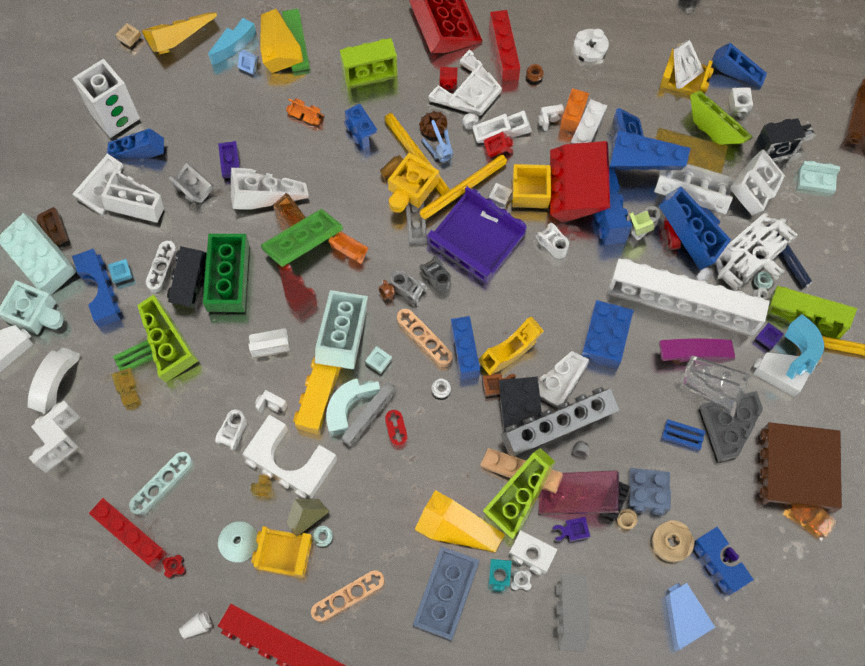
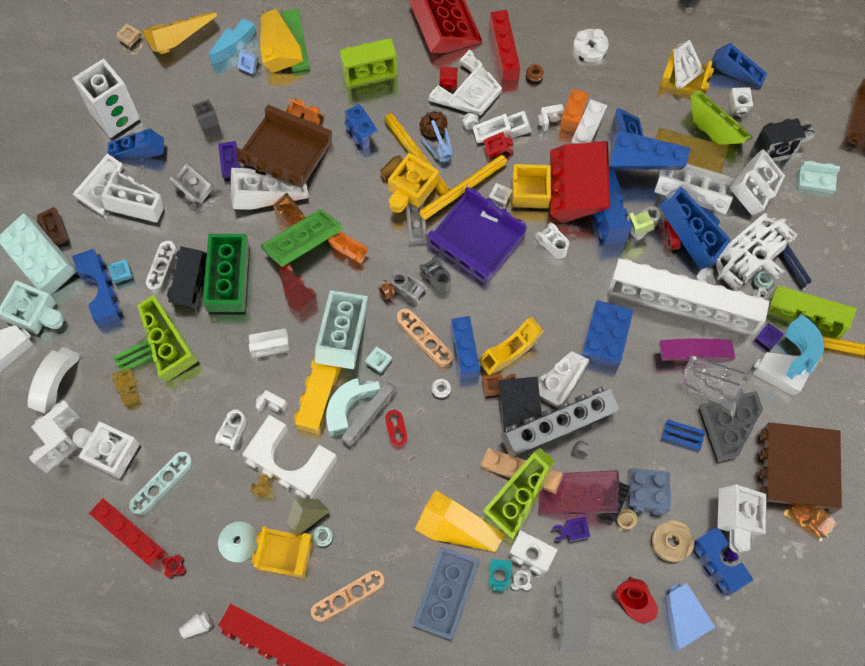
none -> white brick [73,421,140,479]
none -> dark grey slope [192,99,219,130]
none -> reddish brown panel [236,105,332,188]
none -> red piece [616,576,658,623]
none -> white brick [718,484,766,553]

